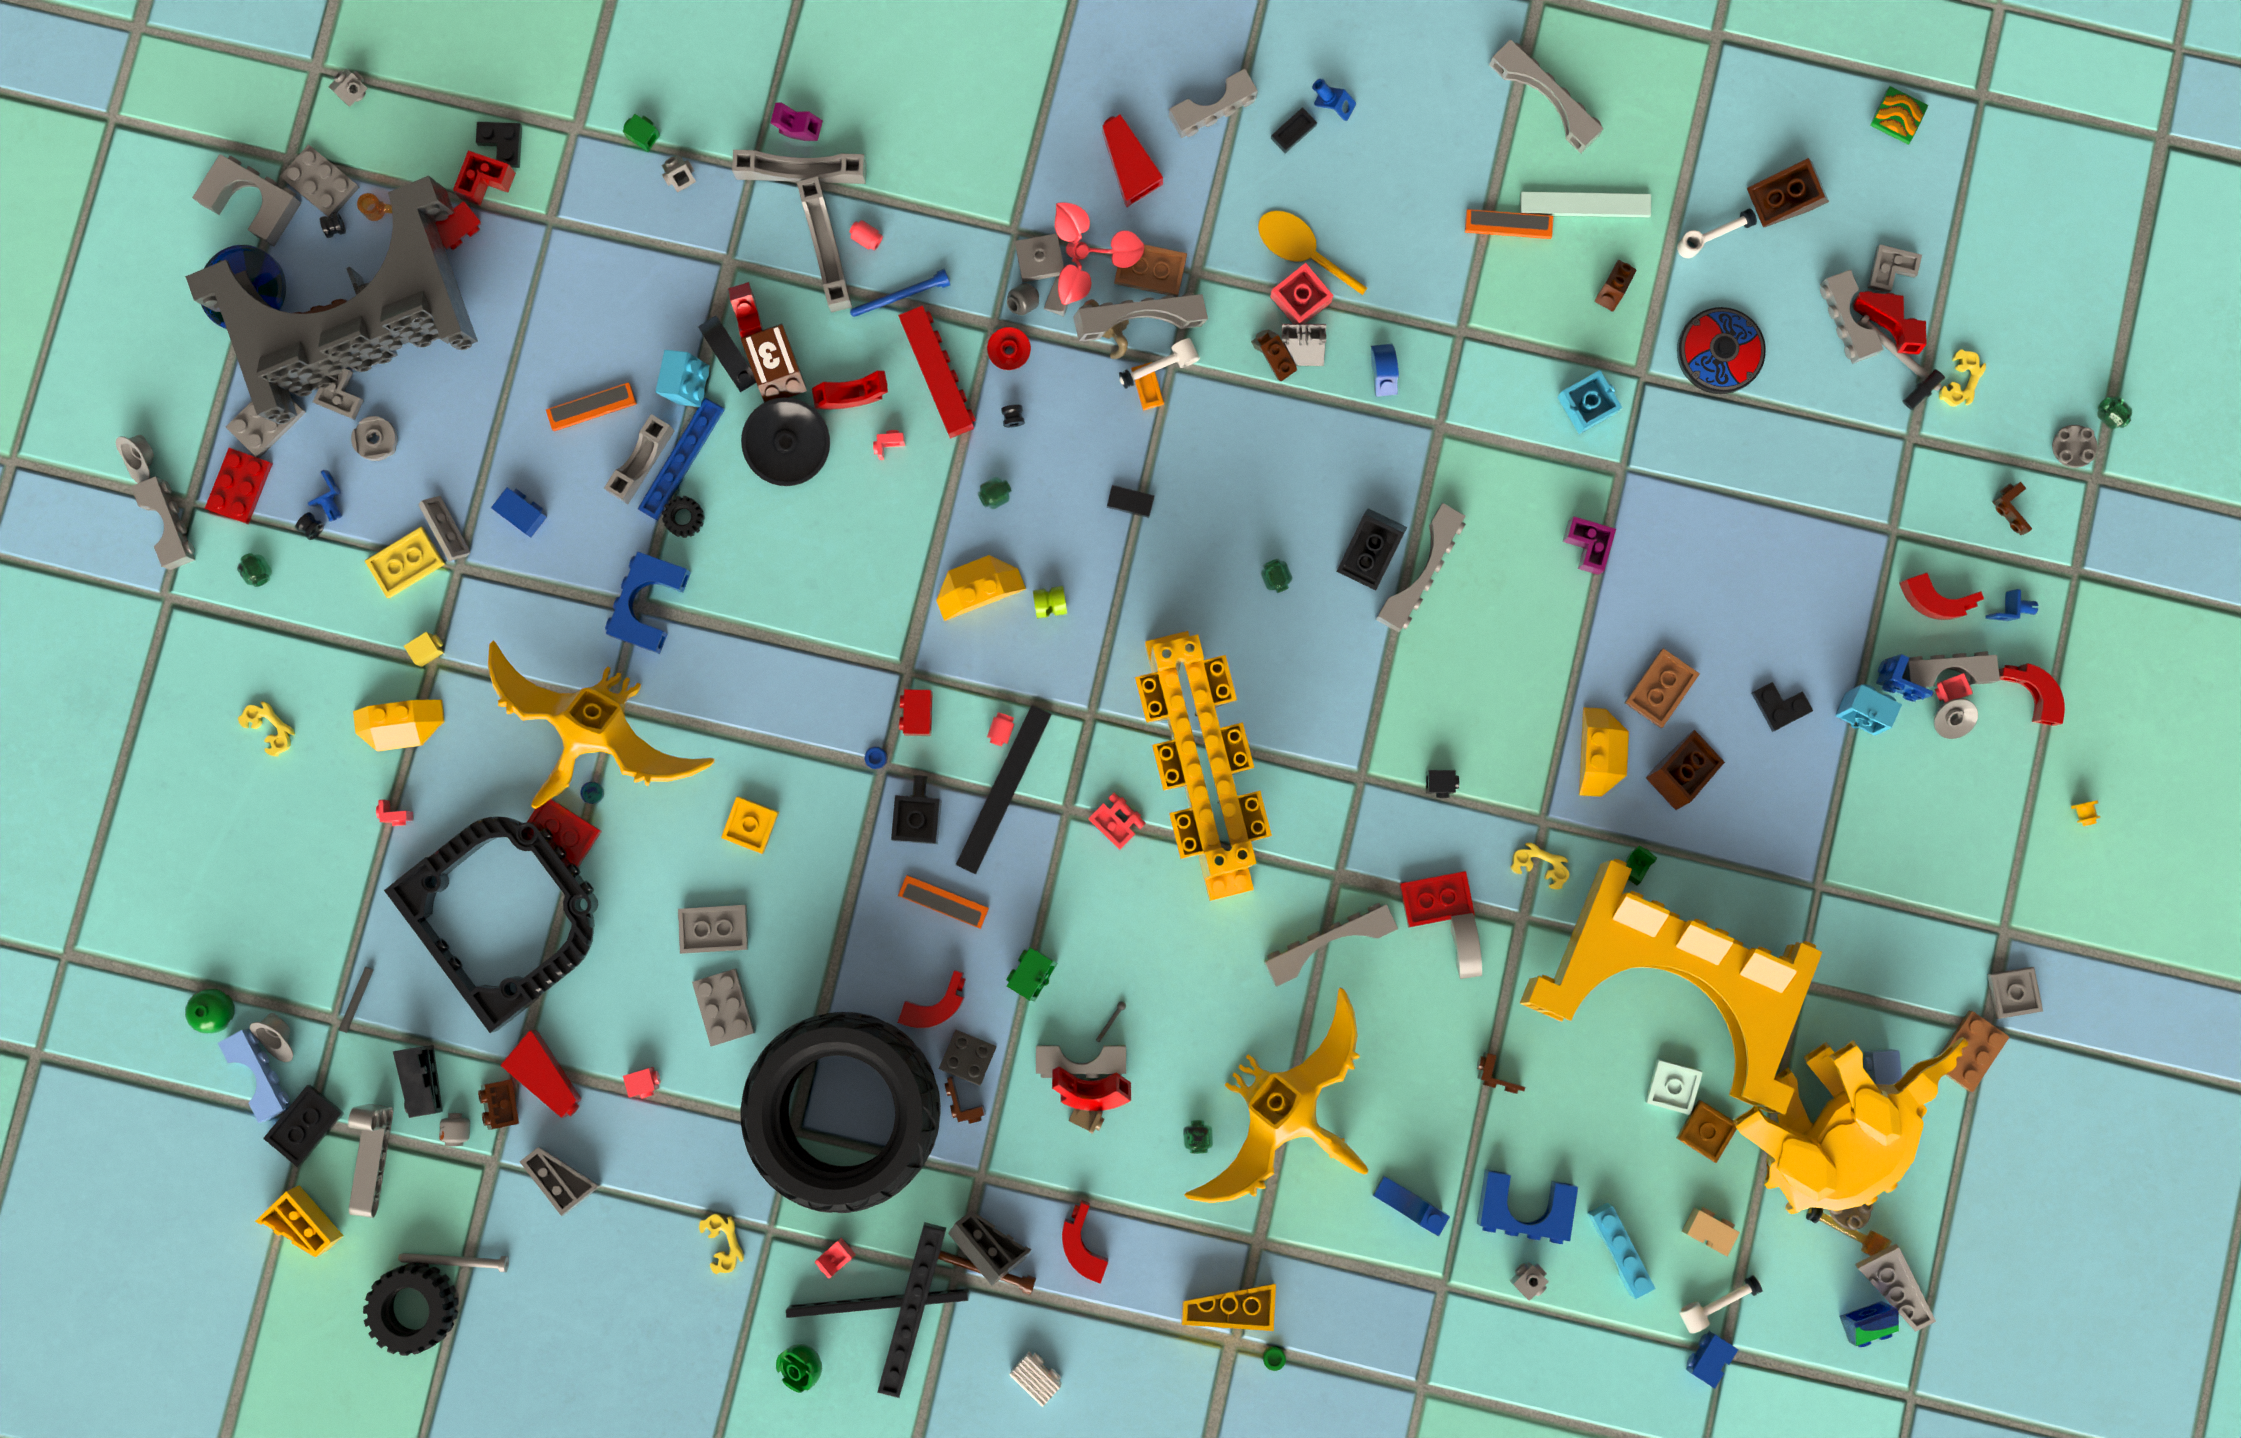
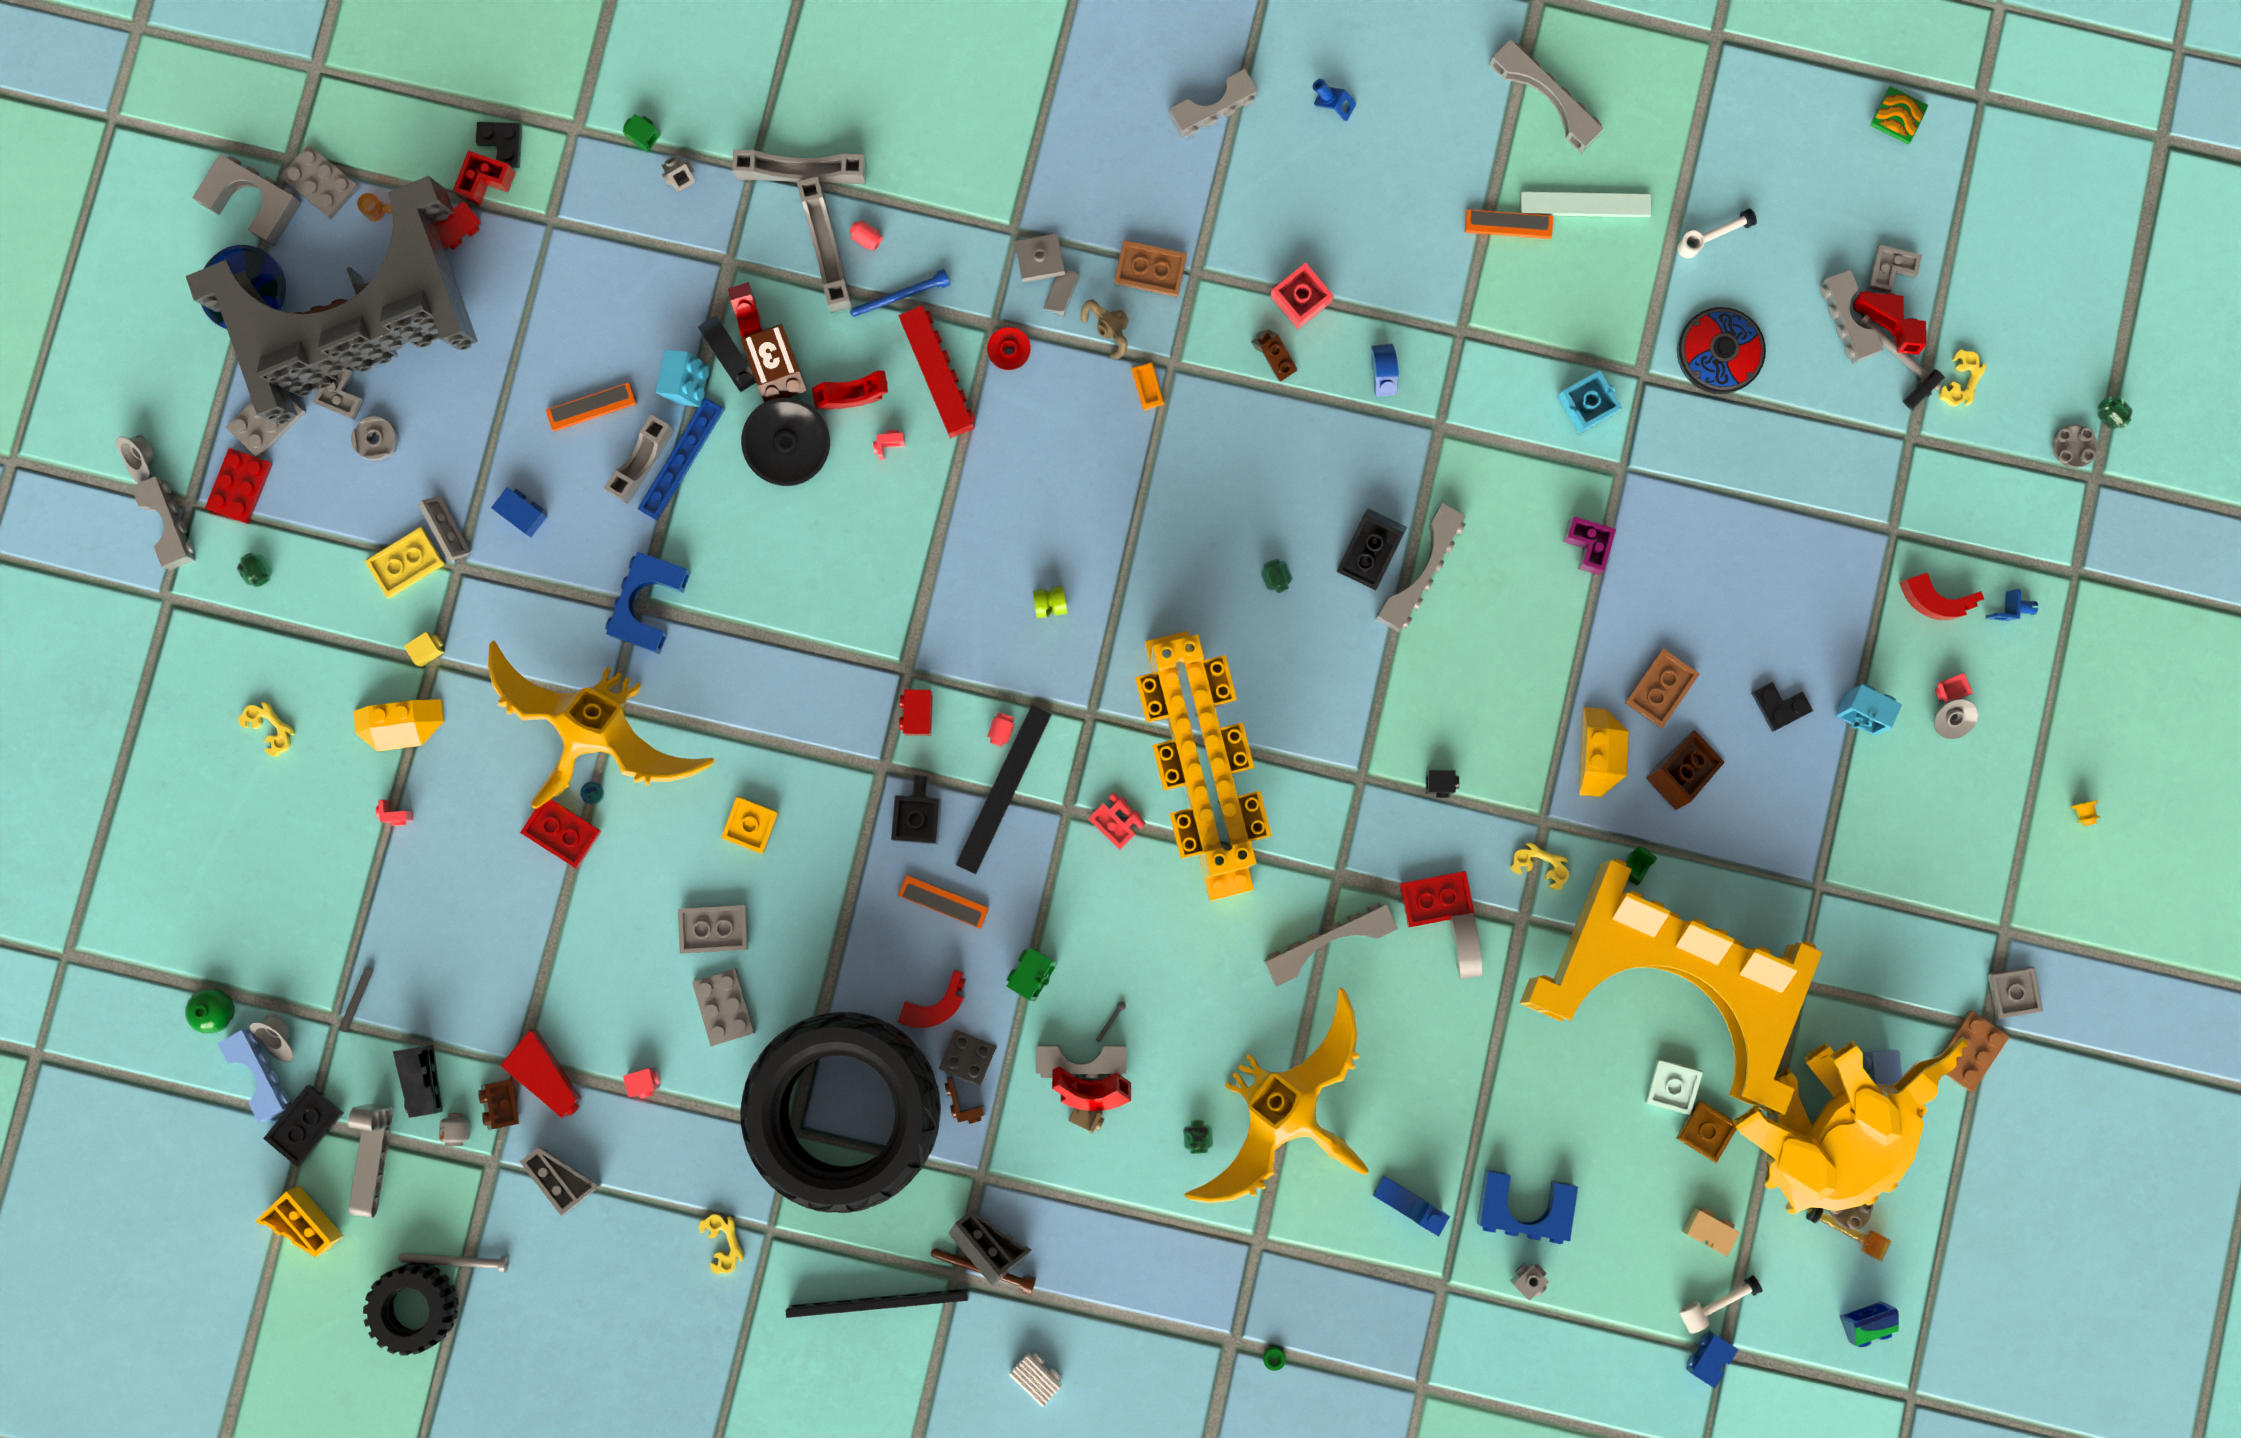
black wheel [295,512,325,540] -> none
blue bracket [308,470,343,522] -> none
black wheel [320,212,346,238] -> none
light grey brick [328,69,368,107] -> none
black arch [384,816,598,1033] -> none
black tyre [662,496,704,538] -> none
magenta brick [770,102,823,141] -> none
green cylinder [776,1344,822,1393] -> none
coral bracket [815,1237,856,1278] -> none
blue tile [864,747,888,769] -> none
black tile [877,1222,946,1398] -> none
yellow wedge [936,555,1026,621] -> none
clear green head [977,477,1012,509] -> none
black wheel [1001,405,1025,428] -> none
dark grey head [1007,283,1039,315] -> none
coral plant [1055,202,1144,305] -> none
red arch [1062,1200,1108,1284] -> none
light grey arch [1073,293,1208,342] -> none
red slope [1102,114,1163,207] -> none
black tile [1107,485,1154,518] -> none
white piece [1119,338,1200,389] -> none
yellow wedge [1181,1283,1276,1331] -> none
yellow piece [1258,211,1368,295] -> none
black tile [1271,107,1317,153] -> none
hinge [1281,324,1326,366] -> none
reddish brown bracket [1477,1052,1526,1094] -> none
medium azure arch [1588,1203,1656,1299] -> none
reddish brown bracket [1594,260,1637,312] -> none
reddish brown slope [1747,158,1829,228] -> none
light grey wing [1855,1244,1936,1332] -> none
blue bracket [1876,654,1933,702] -> none
light grey arch [1902,651,2000,688] -> none
reddish brown bracket [1993,482,2032,535] -> none
red arch [1999,663,2065,726] -> none

